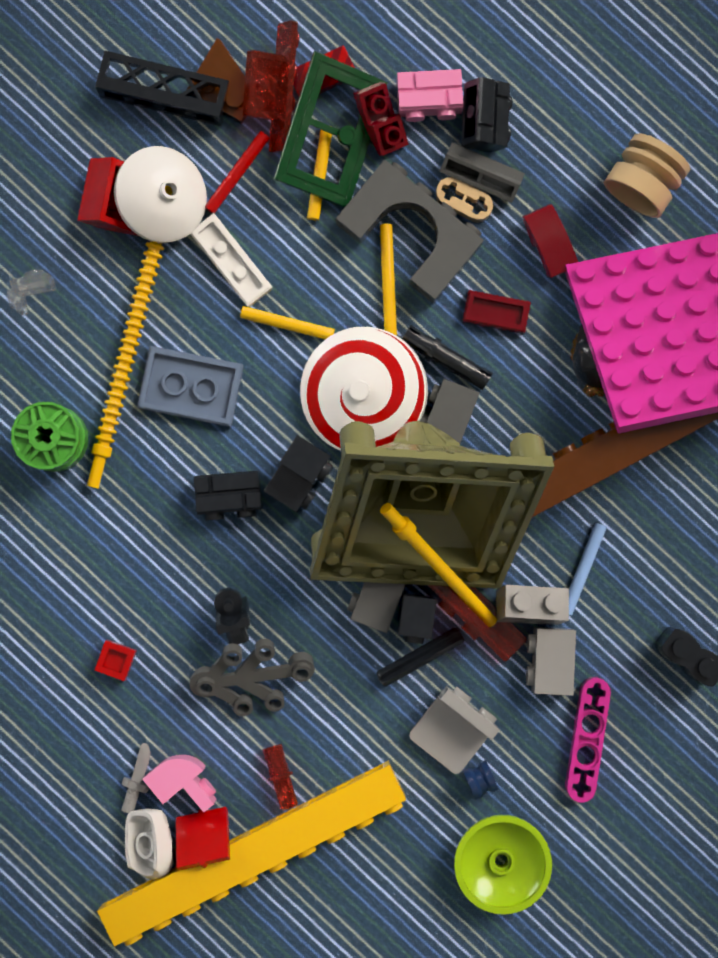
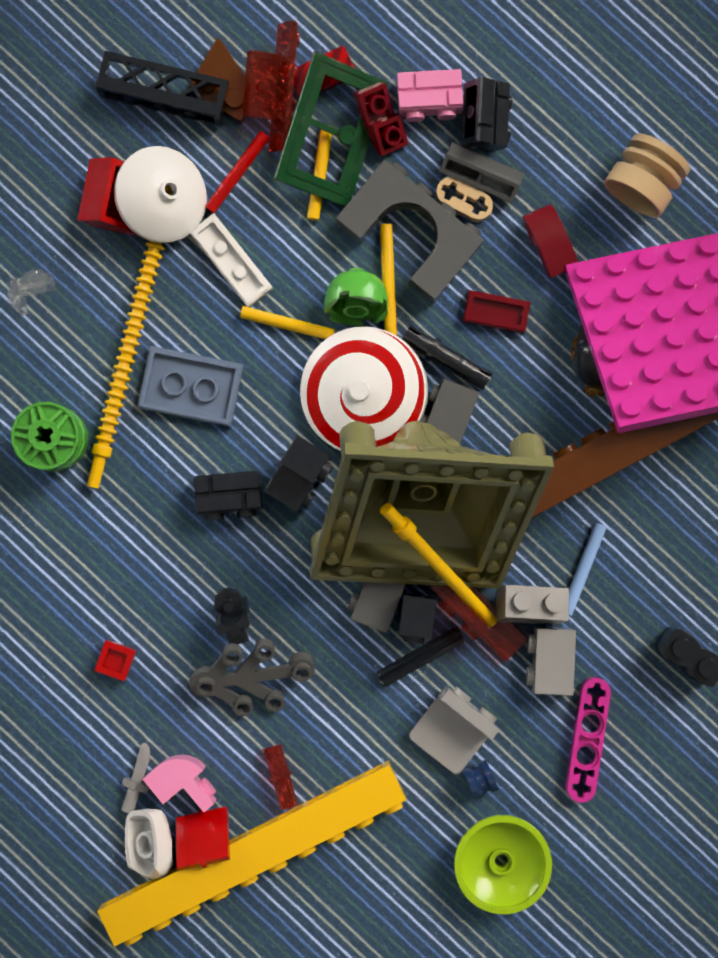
none -> bright green cylinder [324,268,388,327]

